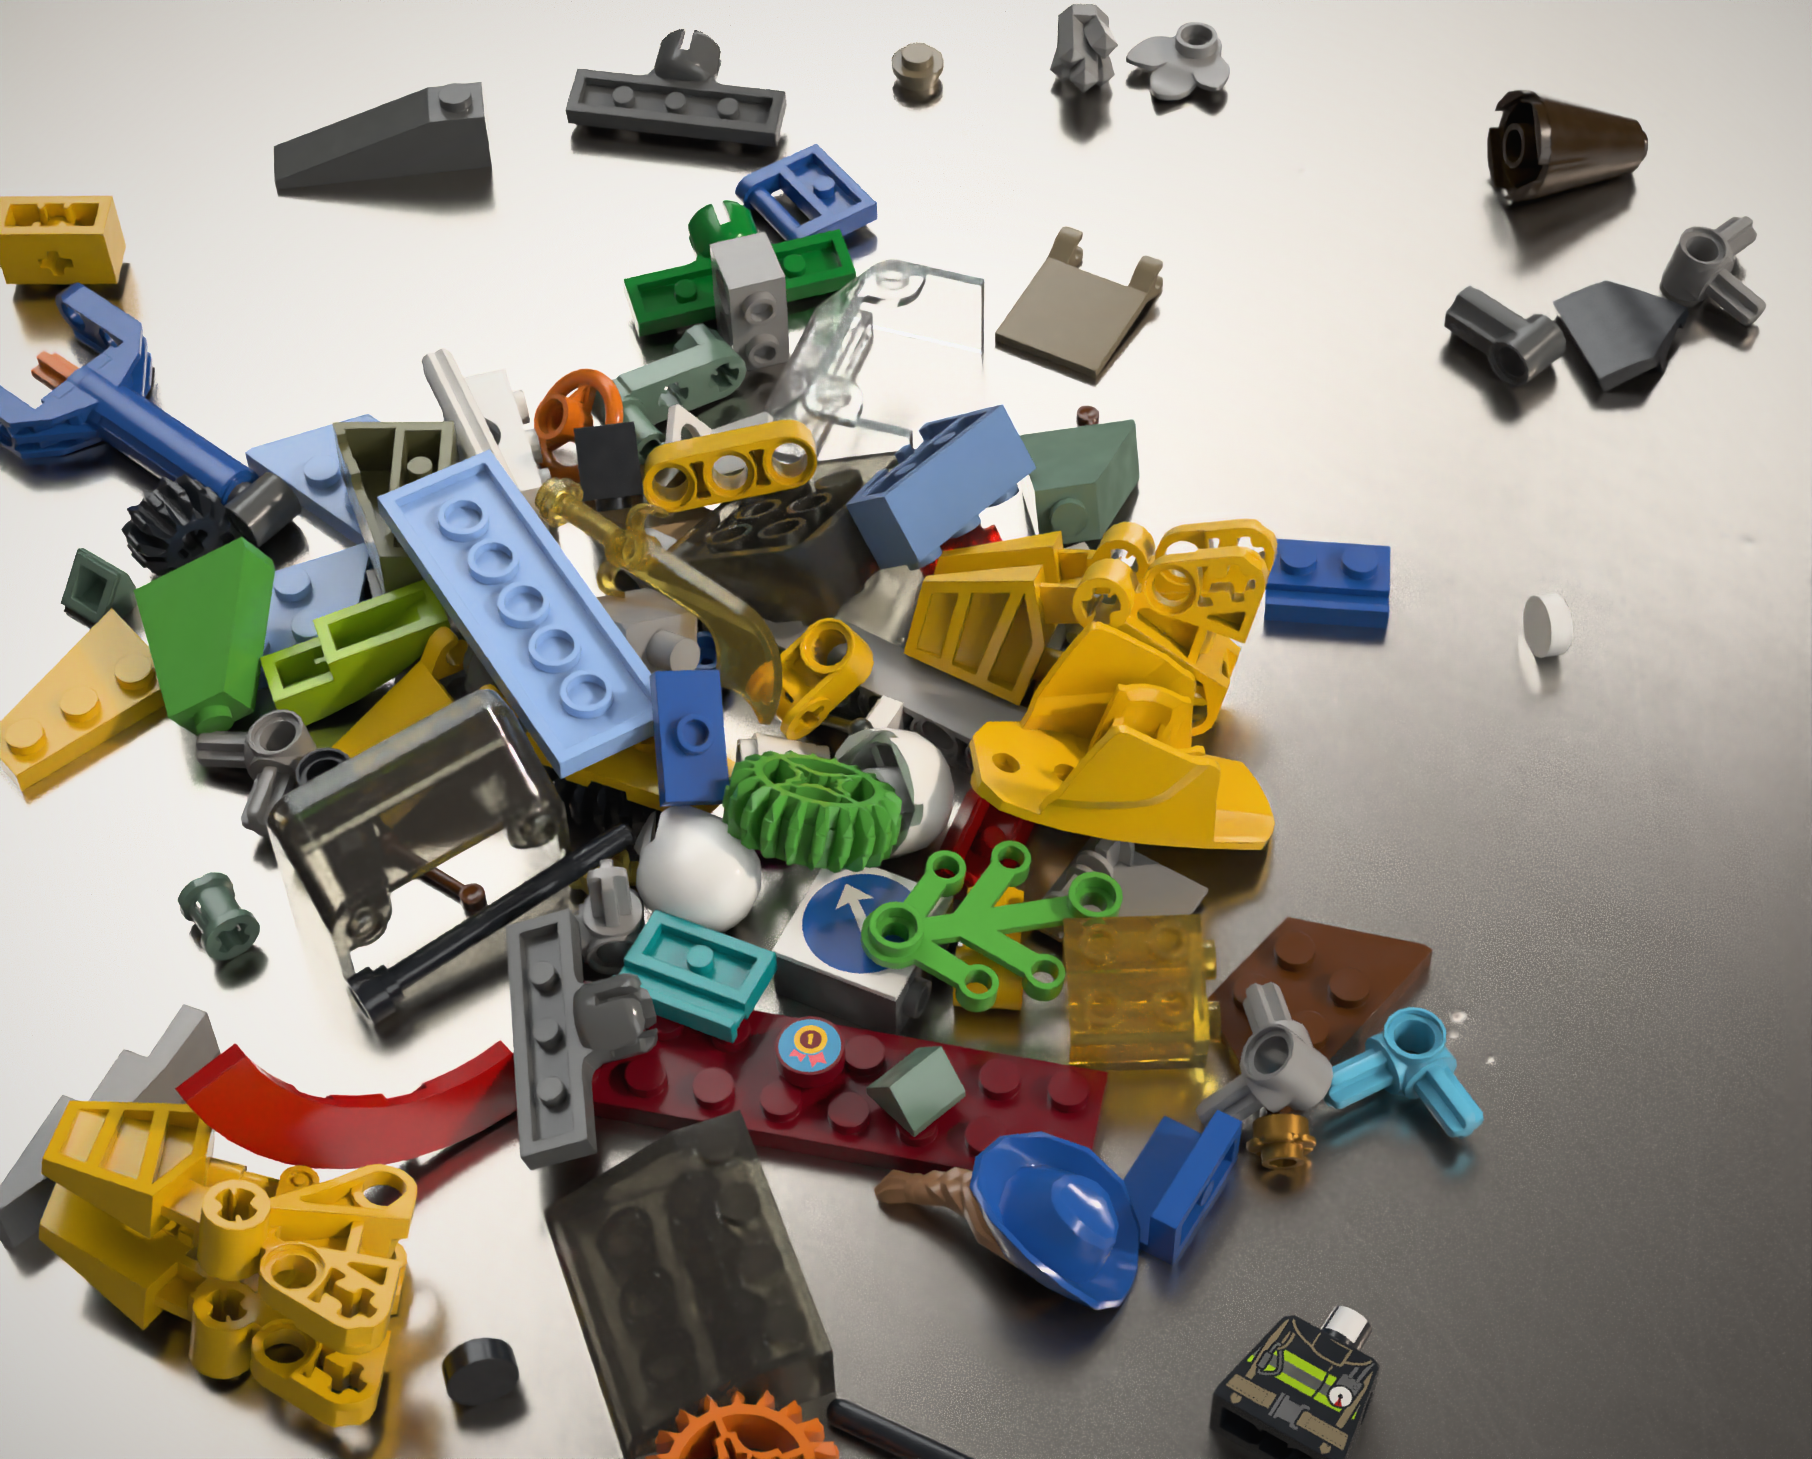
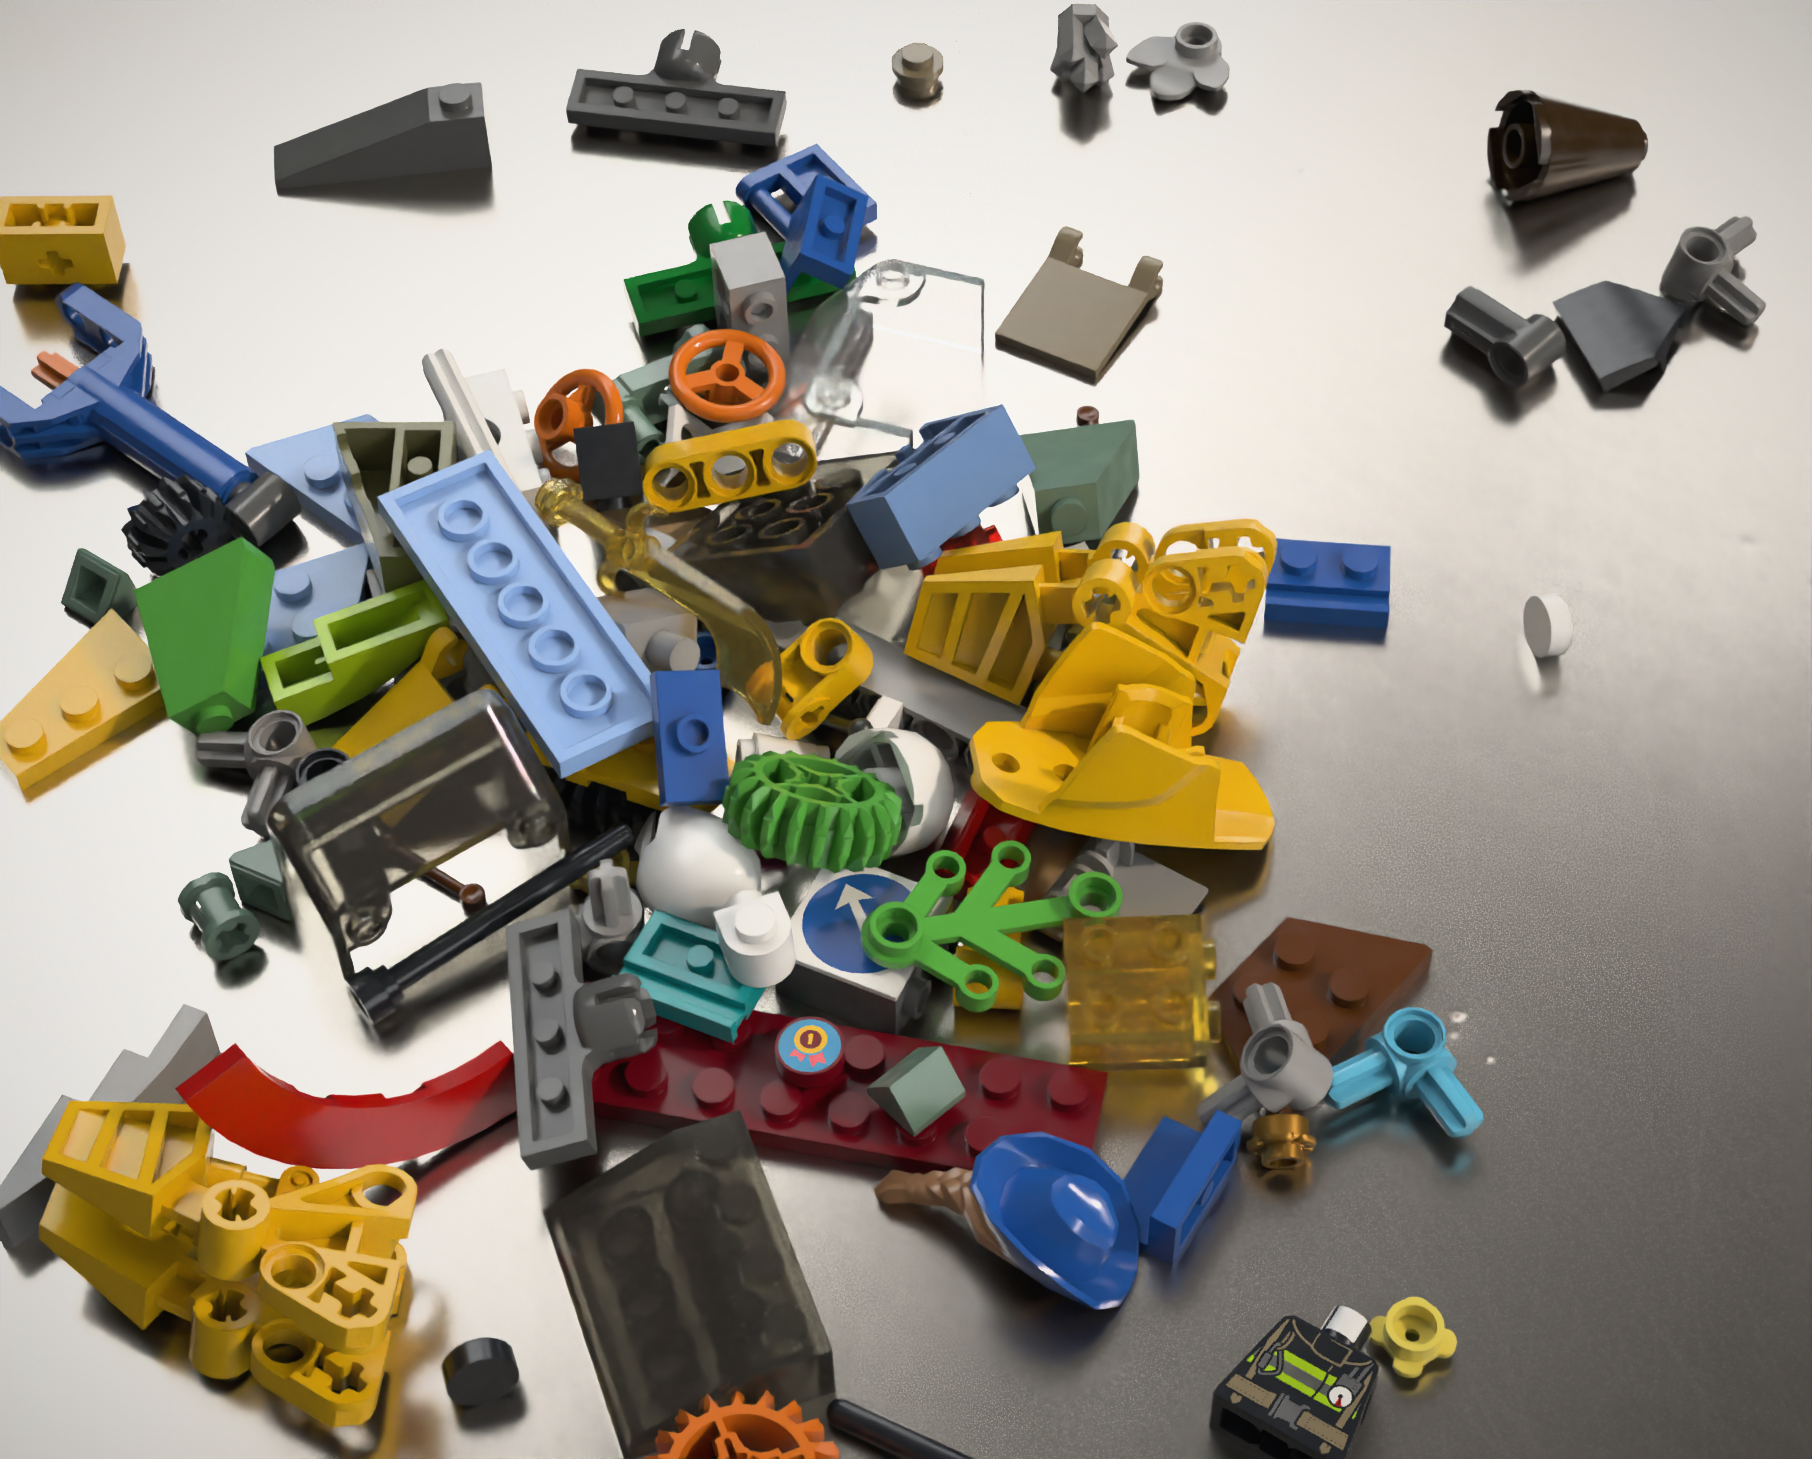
none -> sand green slope [228,835,300,922]
none -> orange piece [668,329,786,423]
none -> white plate [713,890,796,988]
none -> blue panel [780,174,869,295]
none -> light yellow plate [1369,1297,1457,1378]

